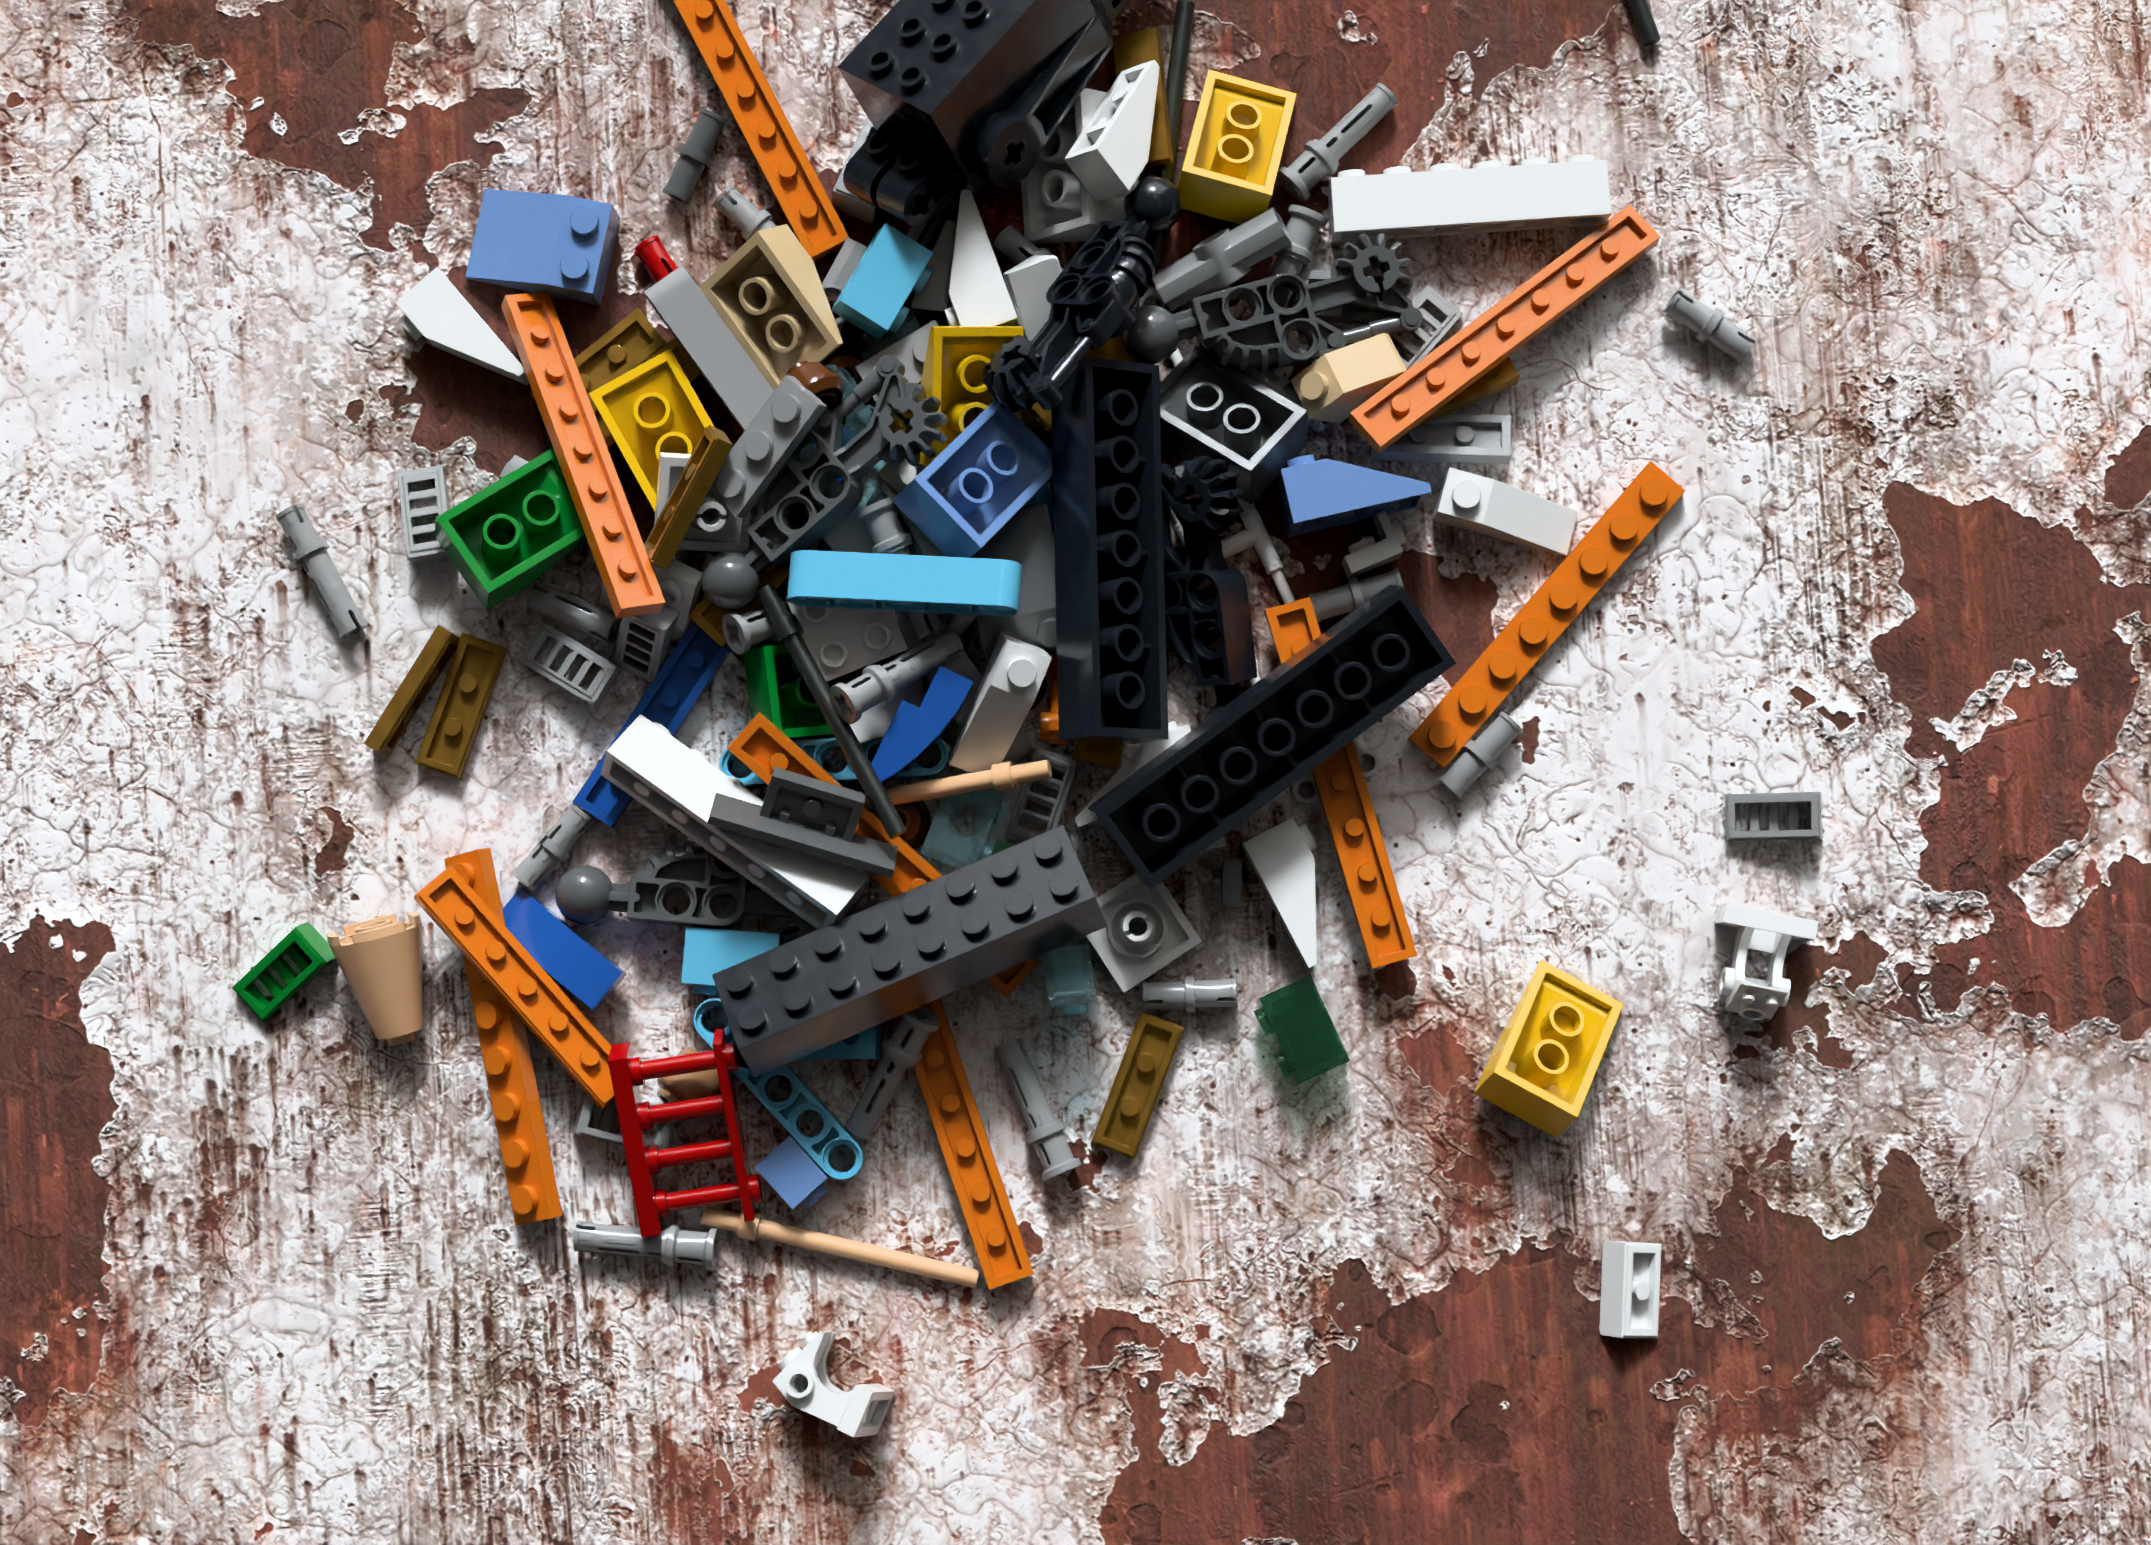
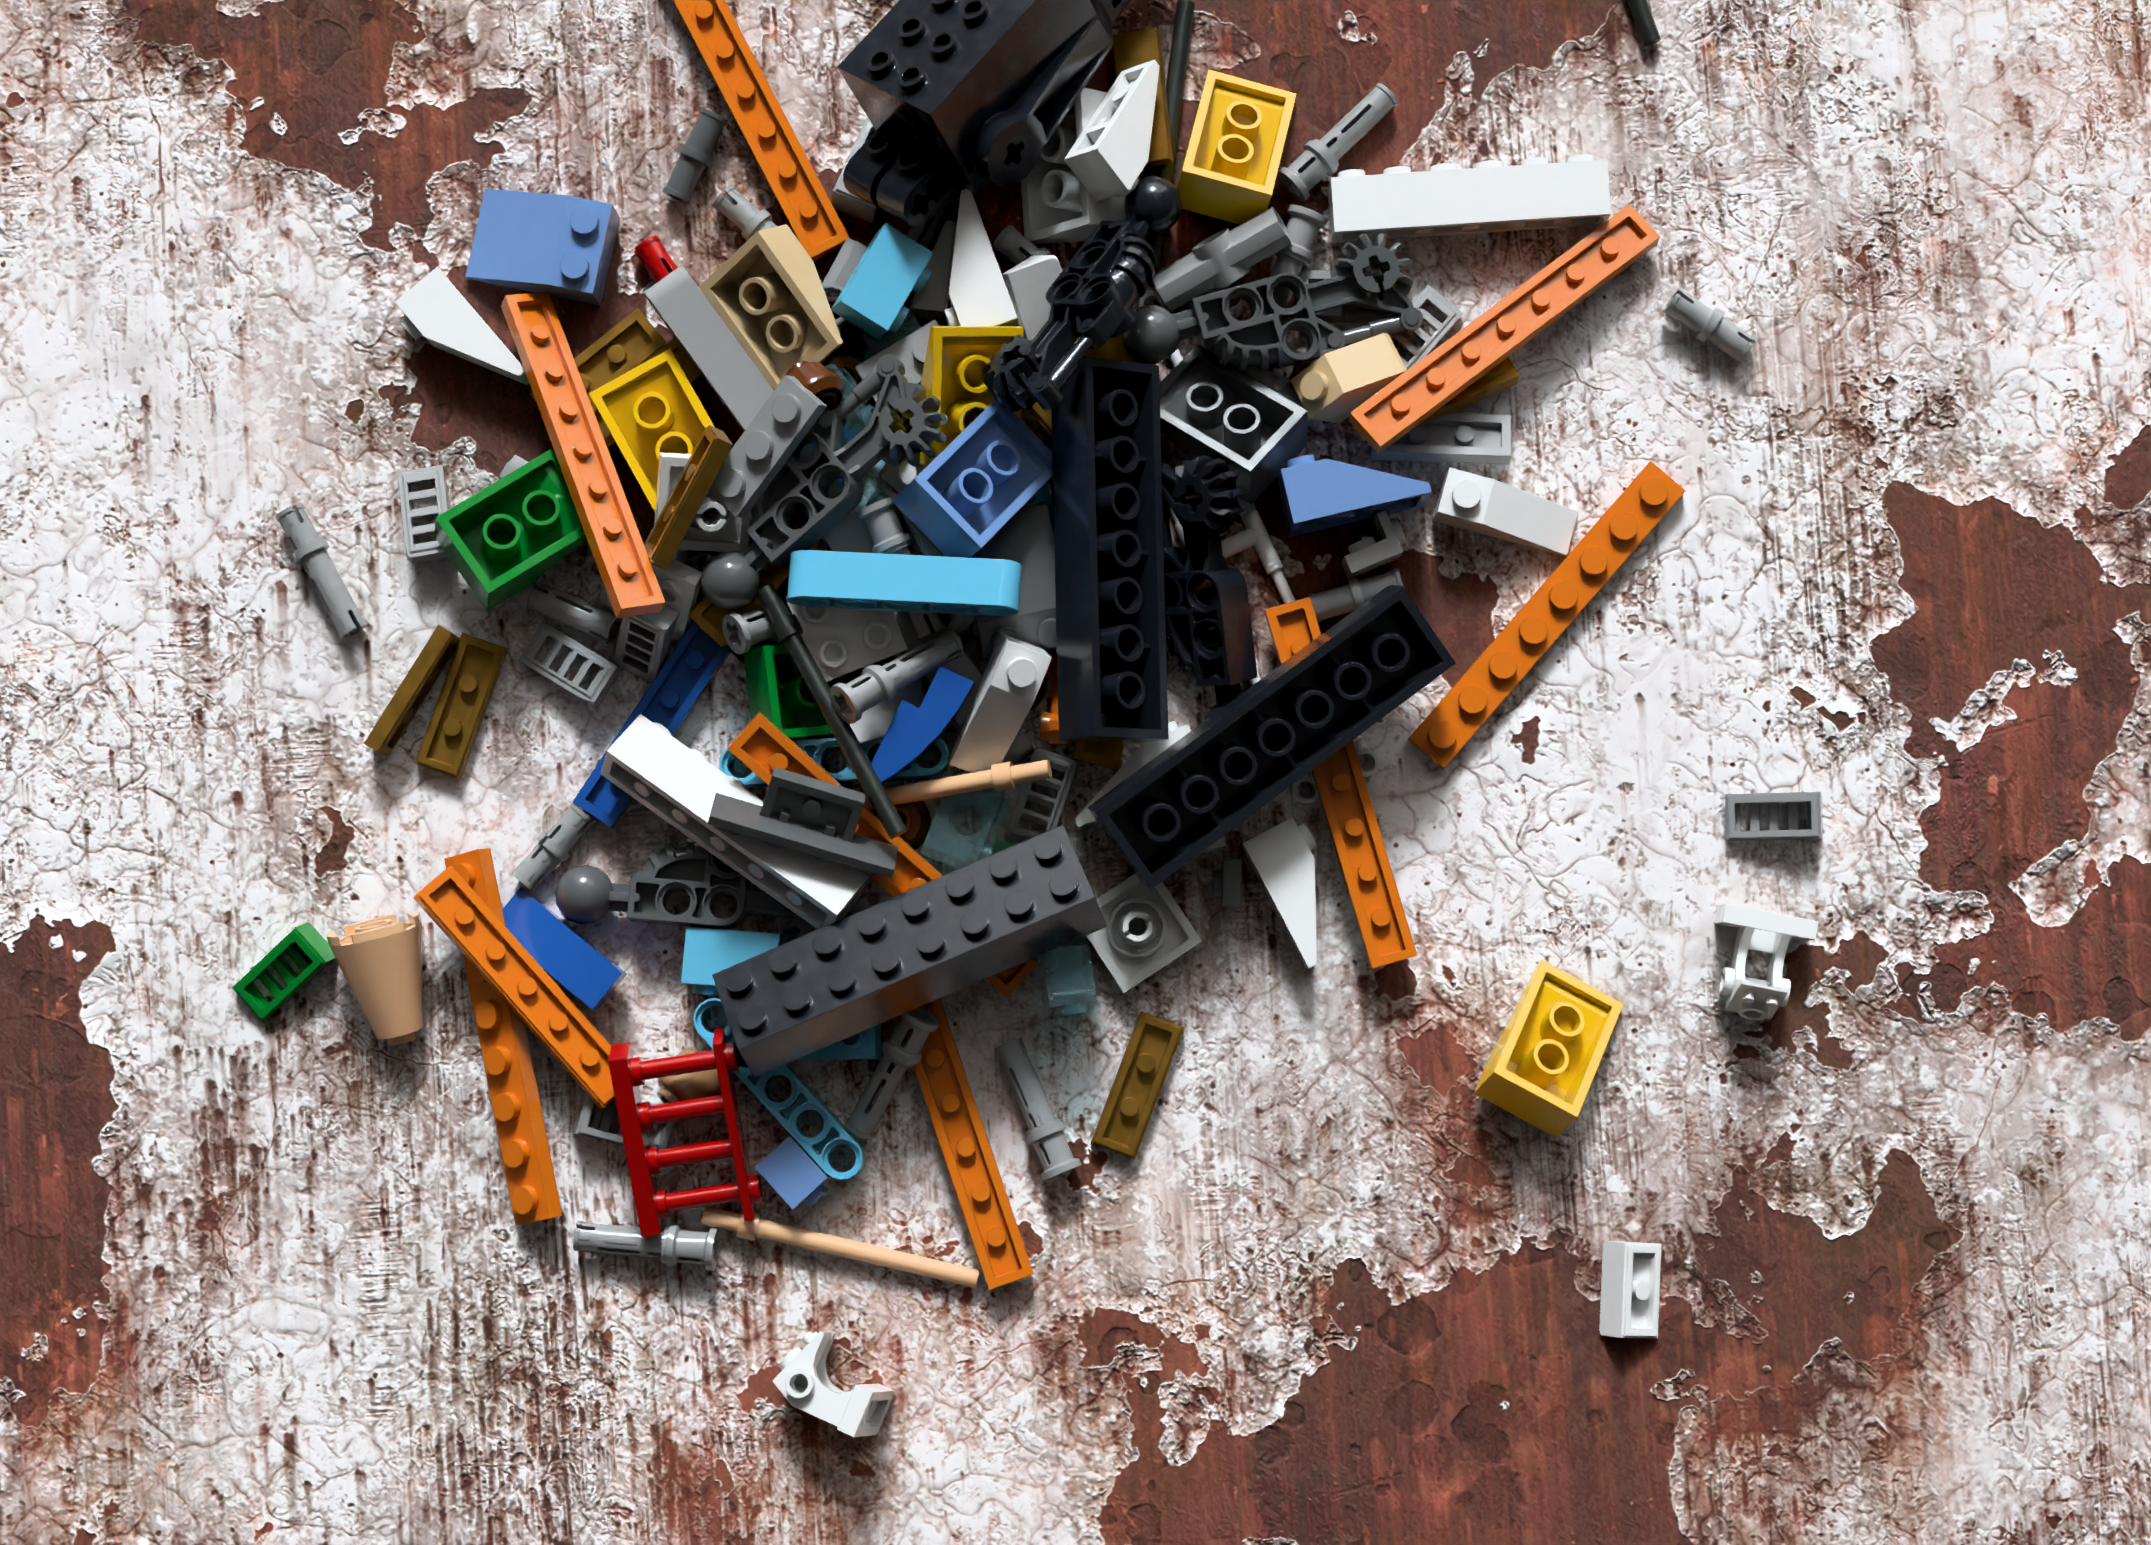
light grey pin [1143,976,1238,1013] -> none
clear green brick [1253,975,1350,1084] -> none
light grey pin [1438,711,1523,799] -> none

